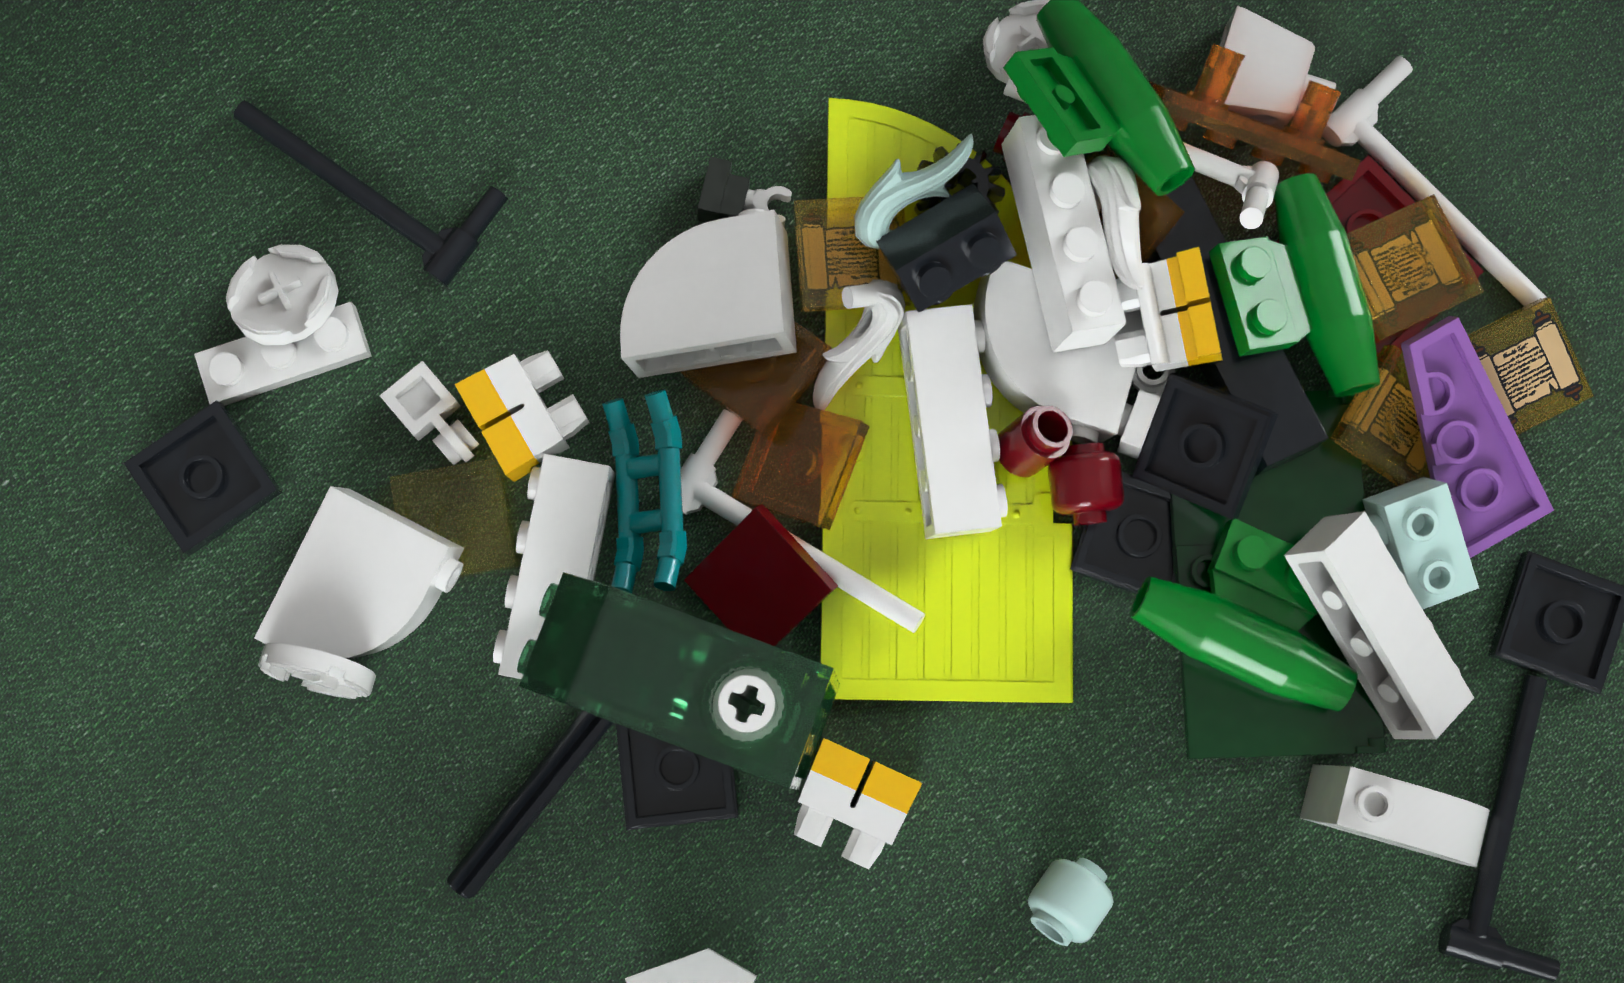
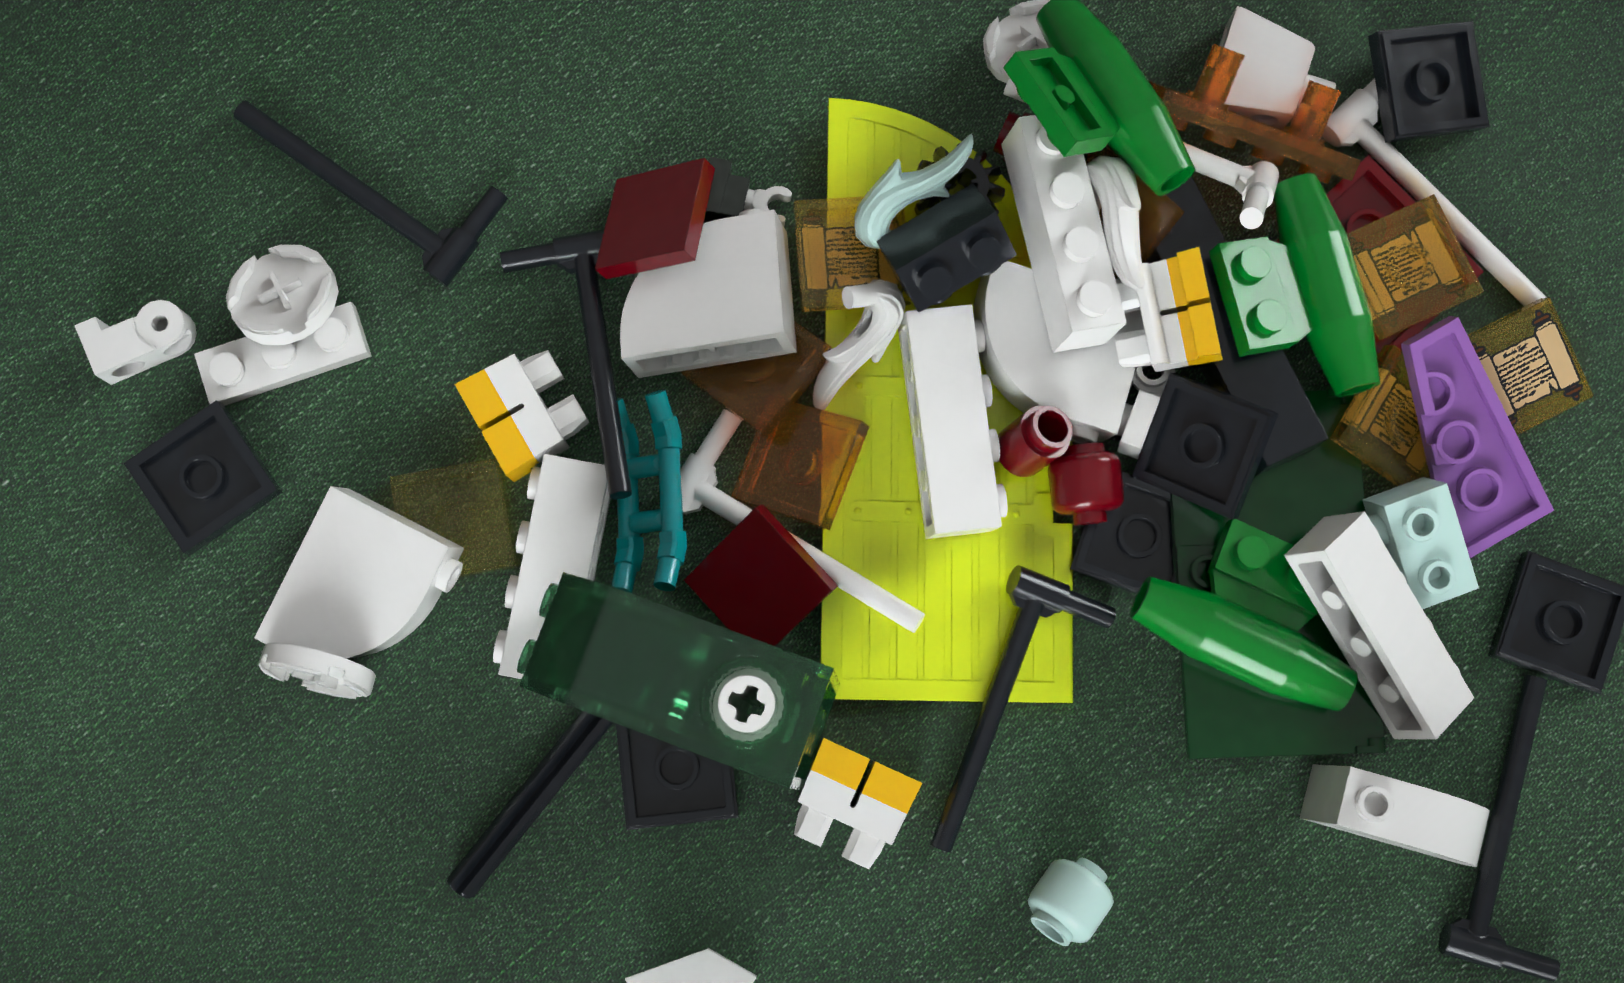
white plate [380,361,479,465] -> none
none -> white leg [74,300,197,385]
none -> black bar [500,229,632,499]
none -> dark red tile [595,158,715,279]
none -> black bar [930,565,1116,853]
none -> black tile [1368,21,1490,143]

